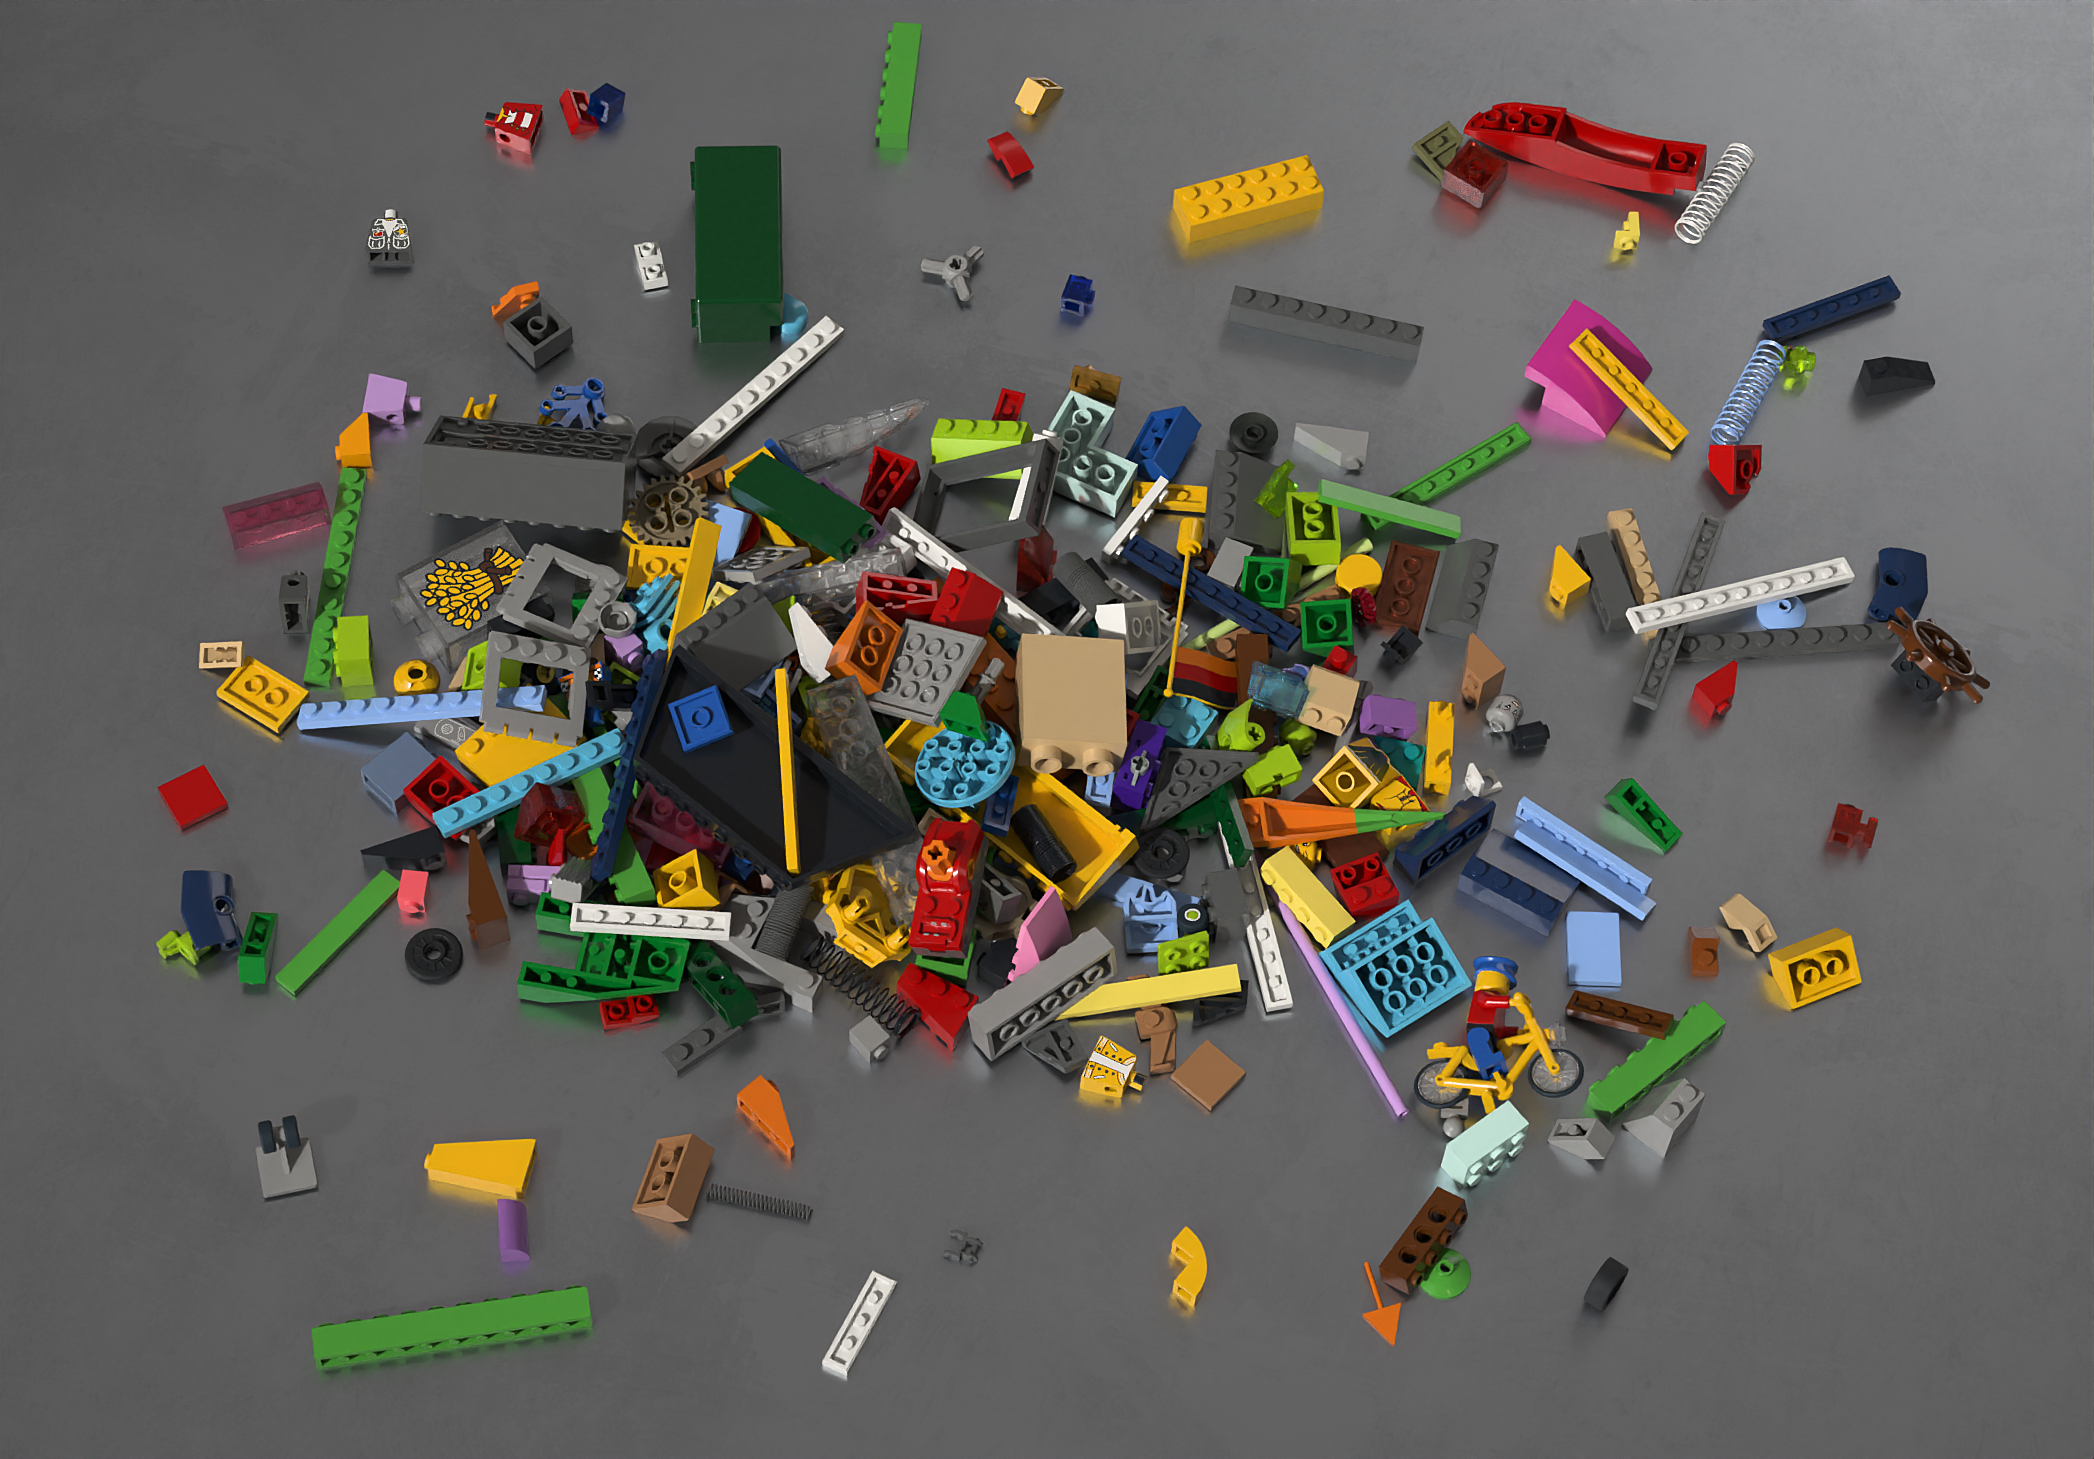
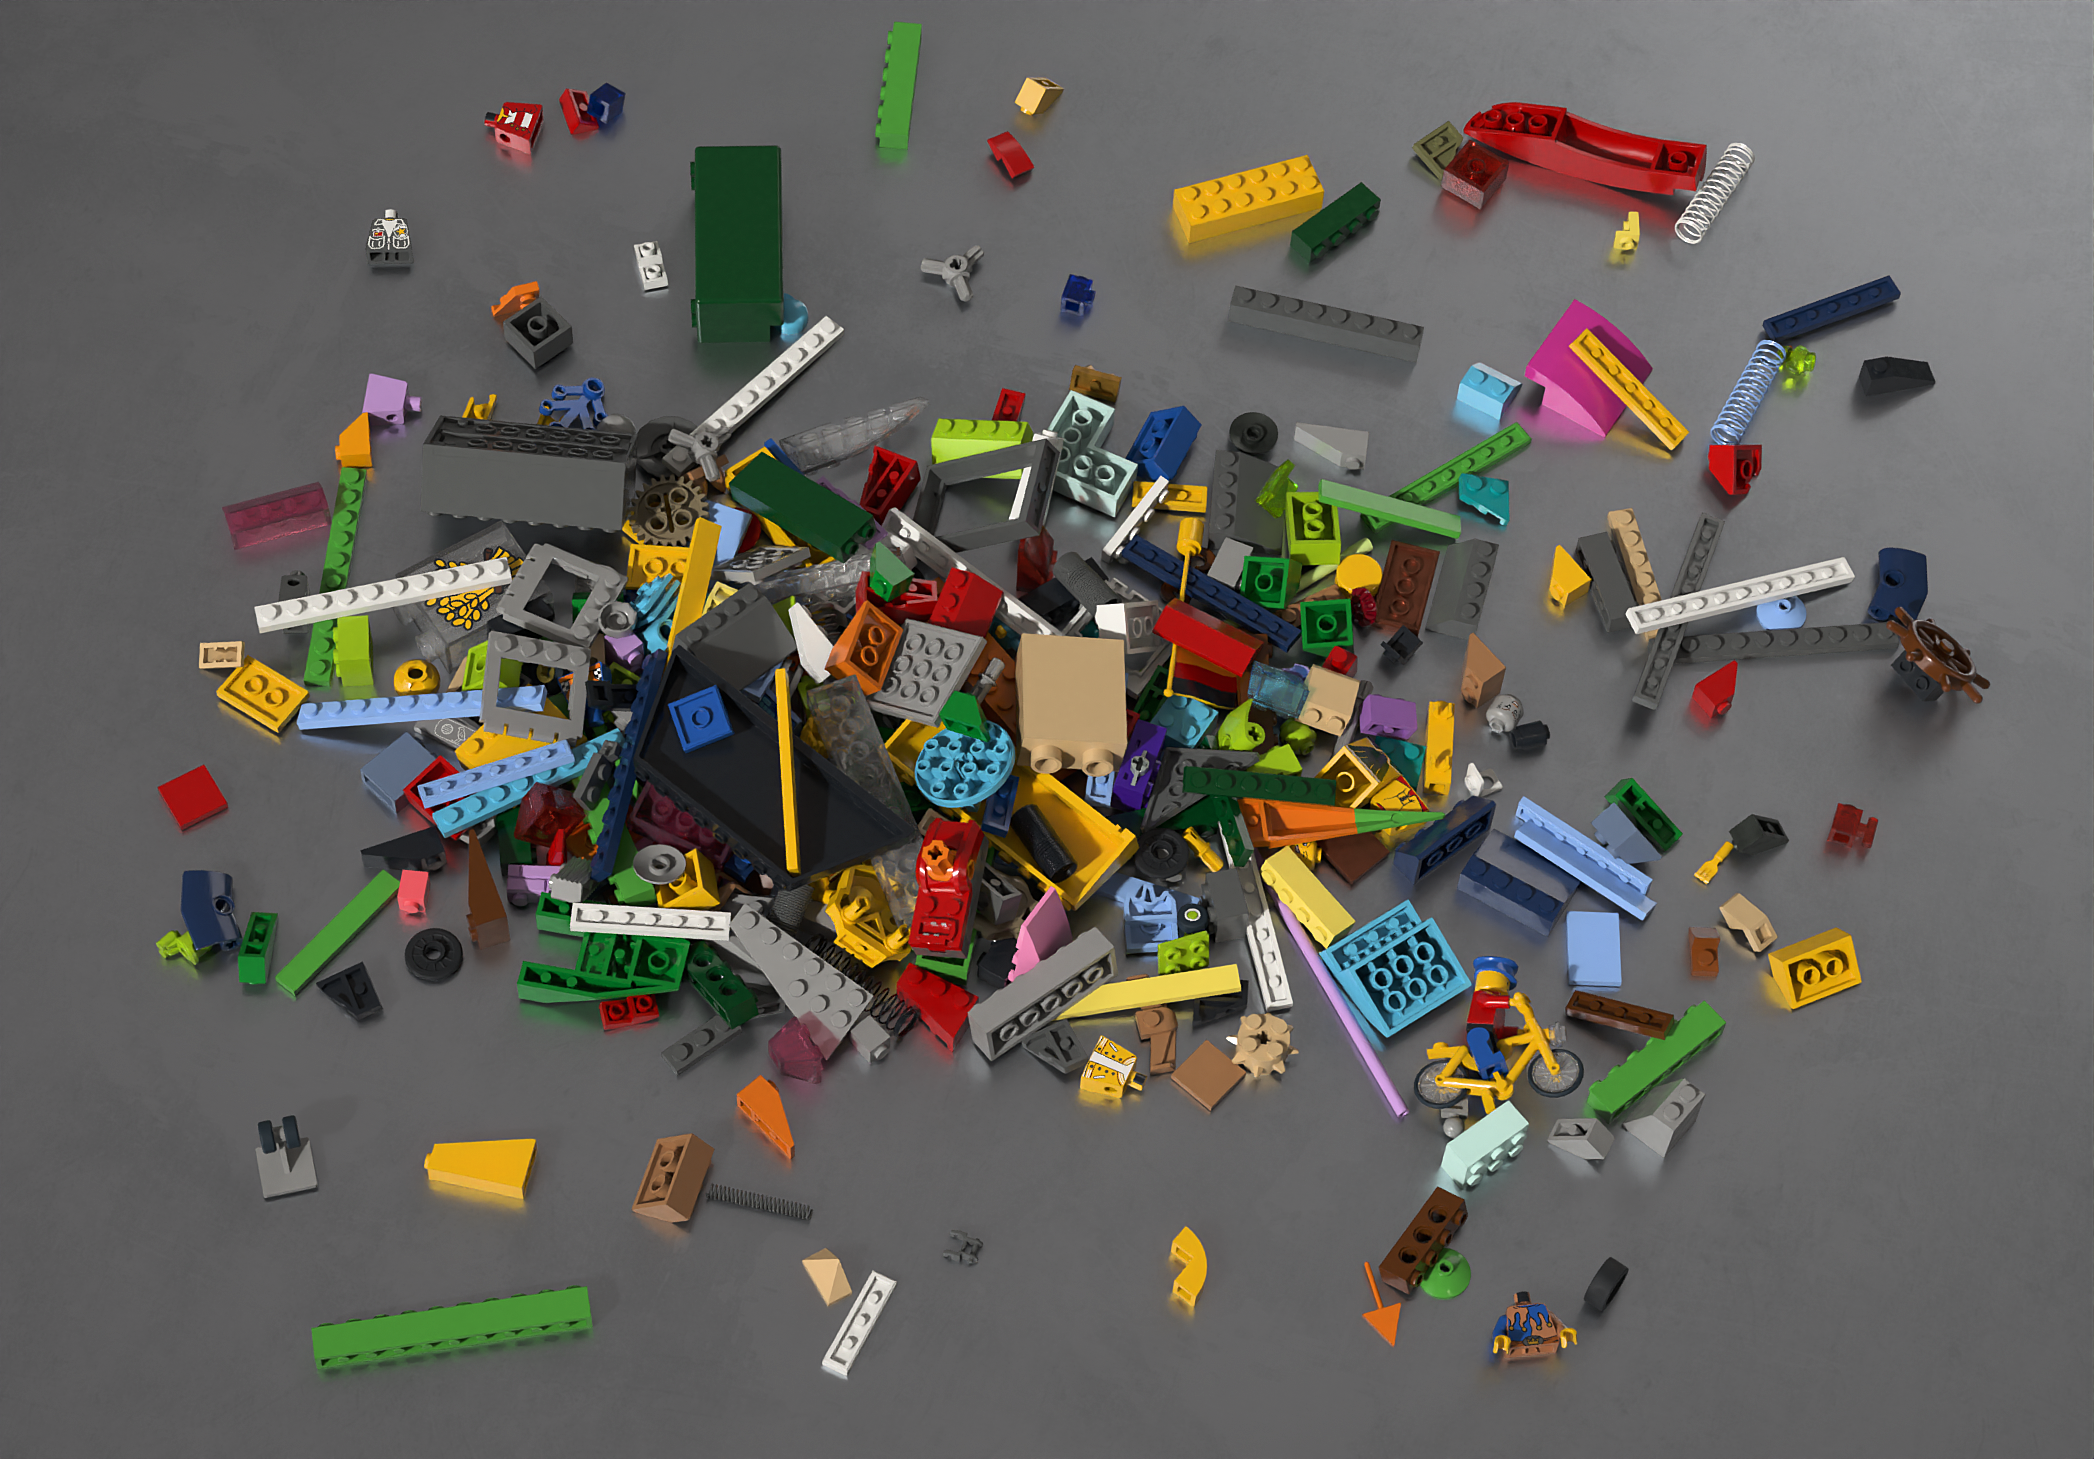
medium lavender brick [497,1199,530,1262] -> none
red slope [1330,852,1400,925] -> none
none -> white plate [255,557,512,633]
none -> black wing [316,961,383,1020]
none -> light blue tile [417,739,575,809]
none -> dark grey hinge [573,740,622,811]
none -> light grey dish [633,844,686,884]
none -> light grey bush [668,426,731,482]
none -> light grey wing [729,904,874,1061]
none -> clear pink slope [768,1016,823,1084]
none -> tan slope [802,1248,852,1306]
none -> green slope [870,541,914,603]
none -> red slope [1152,598,1264,678]
none -> yellow axle [1181,827,1224,872]
none -> dark green plate [1182,766,1336,806]
none -> tan brick [1227,1012,1299,1077]
none -> dark green brick [1290,182,1381,263]
none -> medium azure slope [1457,363,1522,420]
none -> teal wing [1459,473,1510,526]
none -> torso [1492,1291,1578,1358]
none -> sand blue slope [1590,802,1662,864]
none -> yellow piece [1694,841,1734,884]
none -> pearl dark grey slope [1729,814,1789,855]

